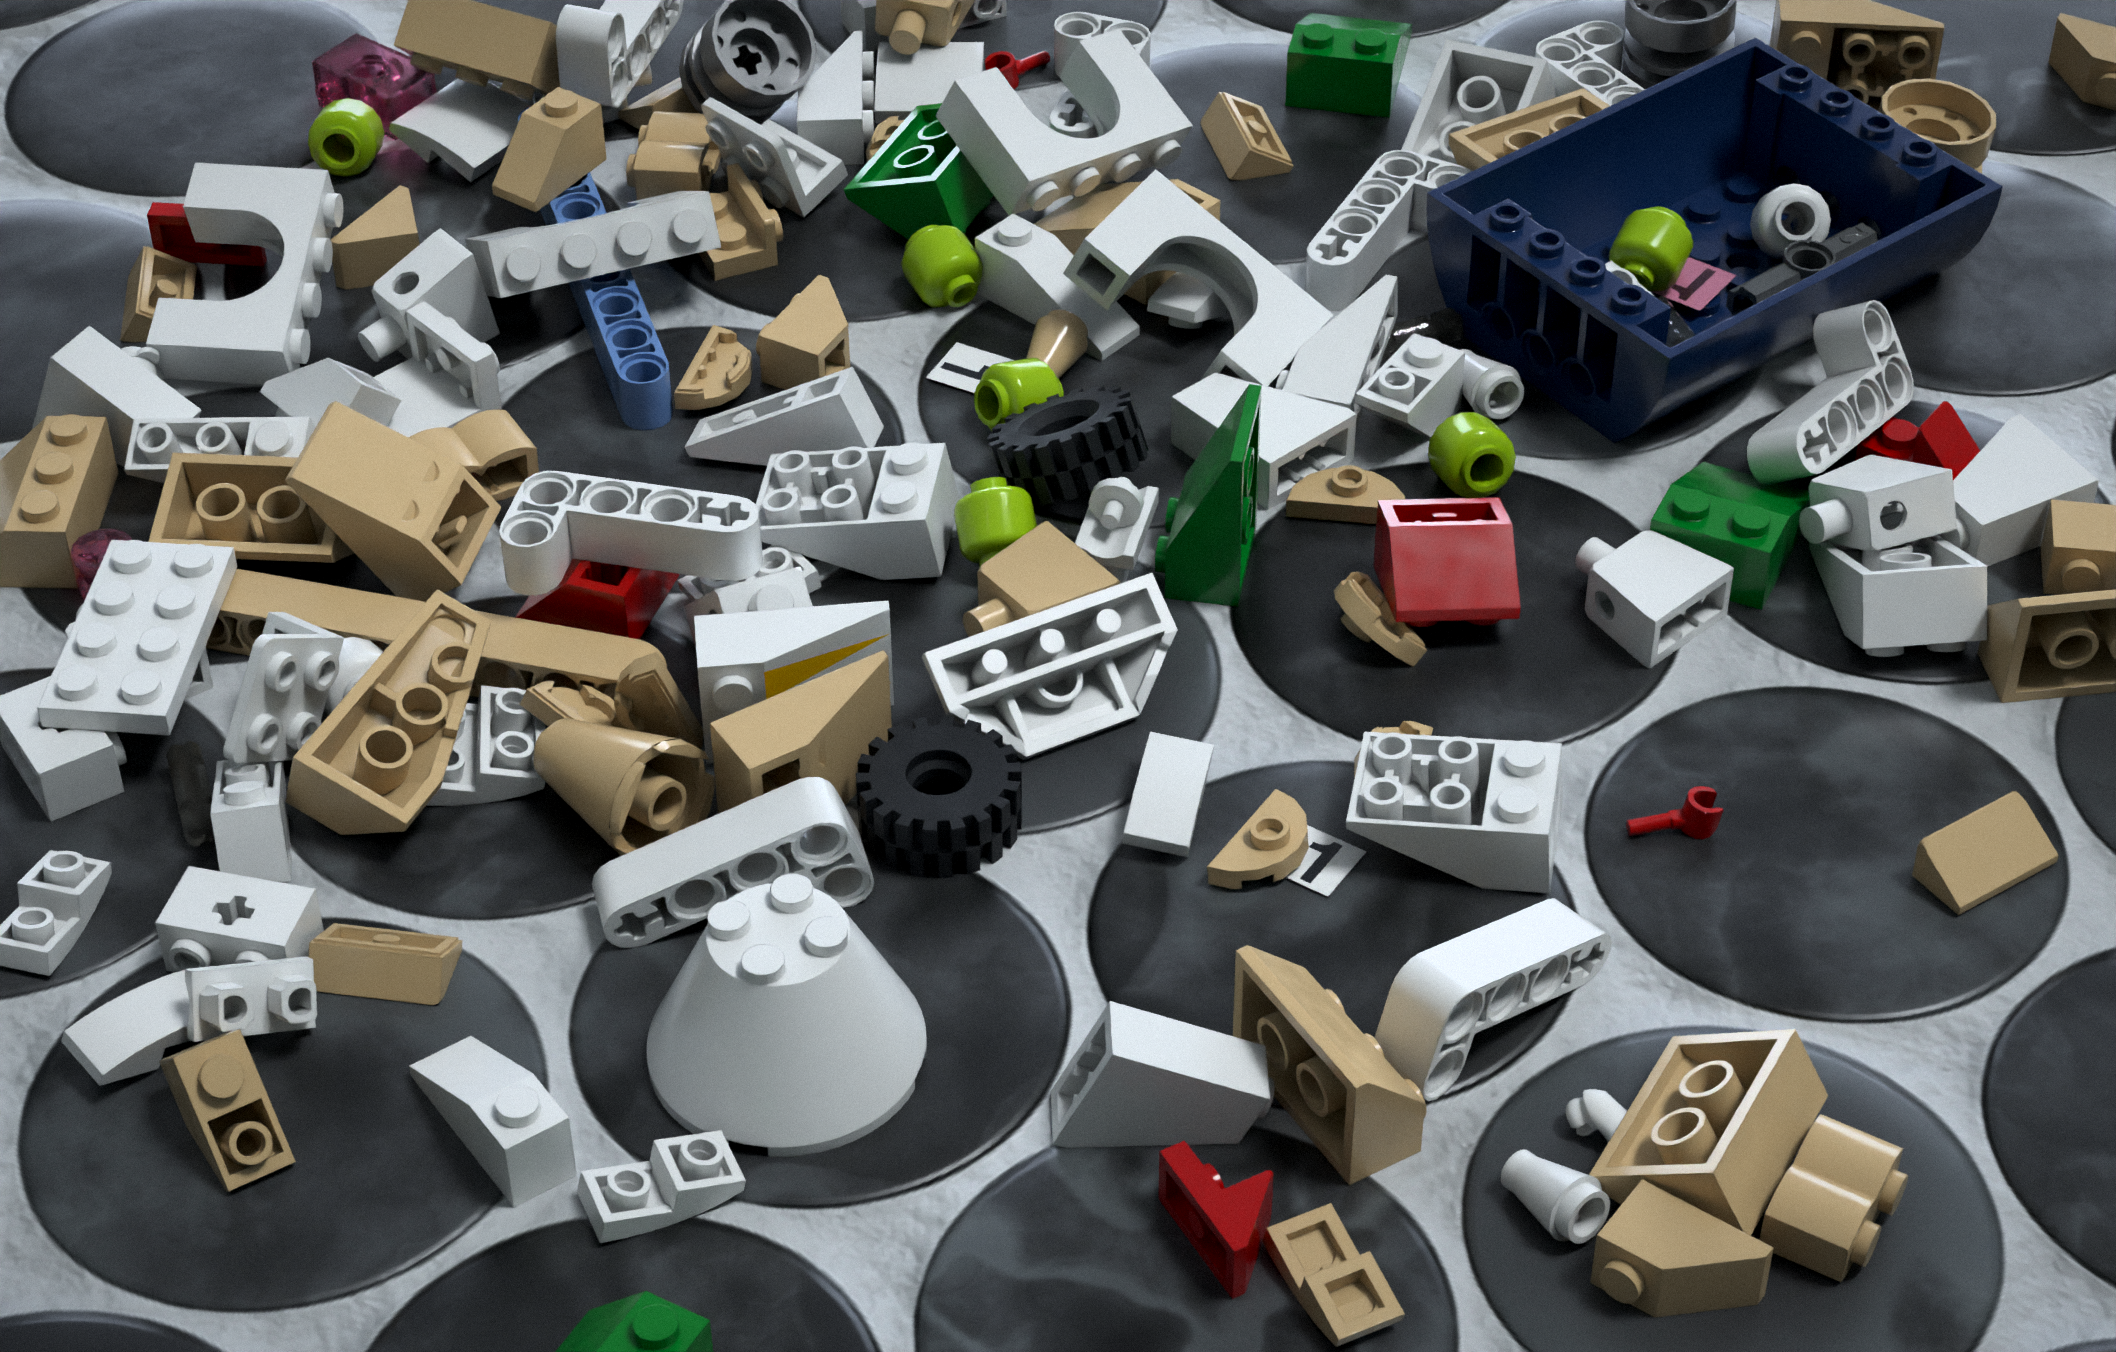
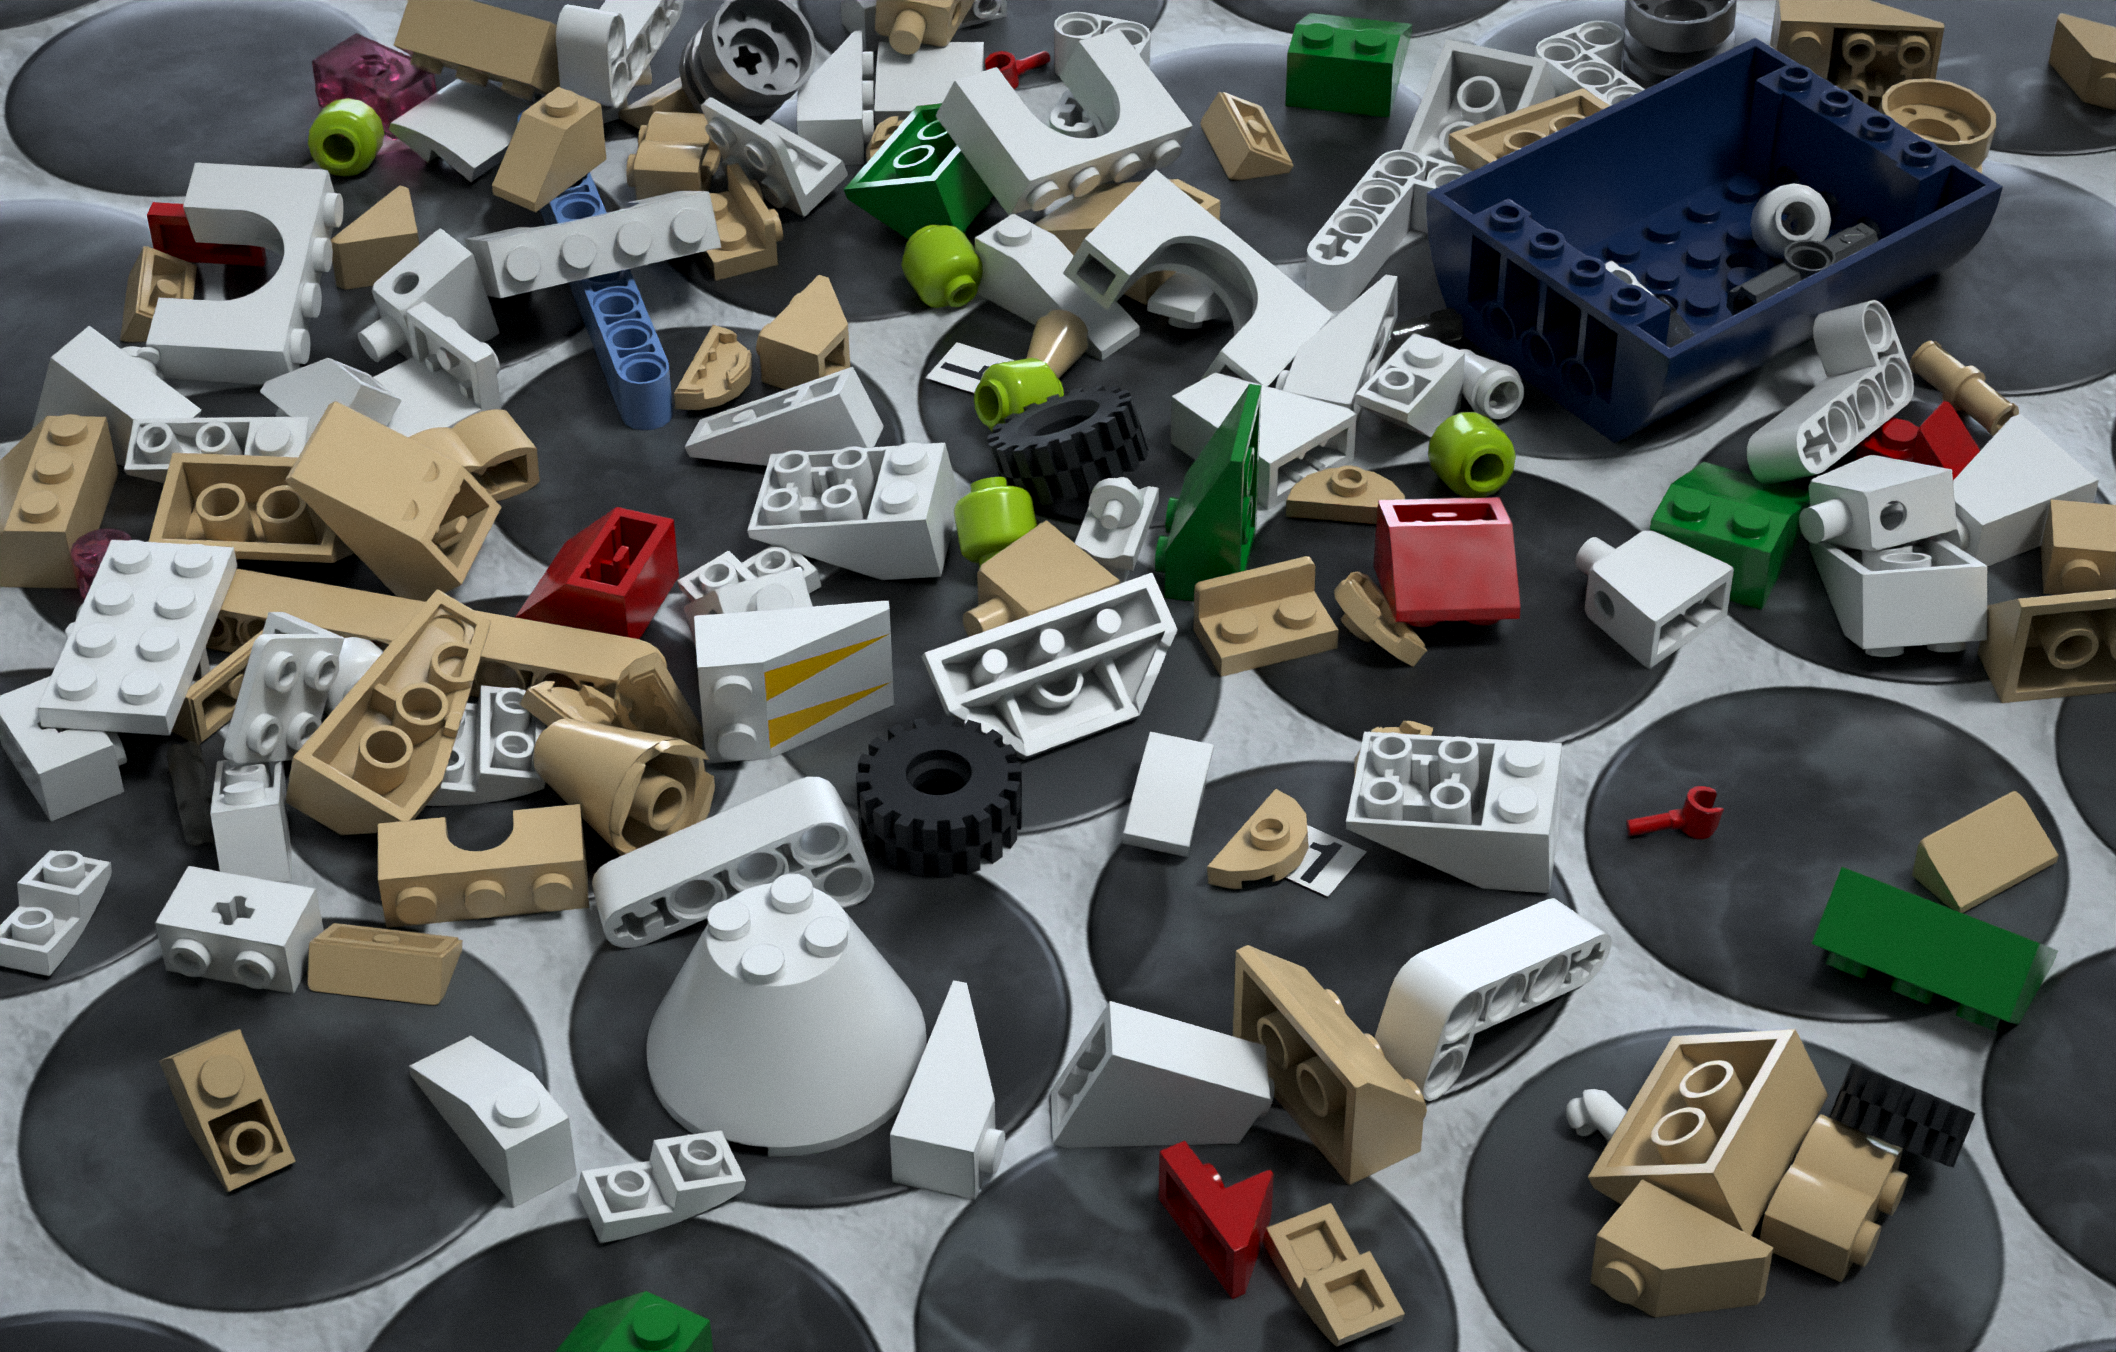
white slope [61,968,191,1086] -> none
white hips [185,956,317,1042] -> none
white beam [499,471,763,595] -> none
tan slope [710,650,892,814] -> none
white cone [1501,1149,1610,1244] -> none
lime head [1609,206,1693,292] -> none
clear pink sticker [1650,257,1736,311] -> none
none -> tan slope [171,629,264,745]
none -> tan arch [378,804,589,928]
none -> white slope [890,980,1005,1200]
none -> tan bracket [1194,556,1338,677]
none -> green slope [1811,867,2058,1031]
none -> black tyre [1829,1063,1976,1168]
none -> tan pin [1909,340,2019,436]

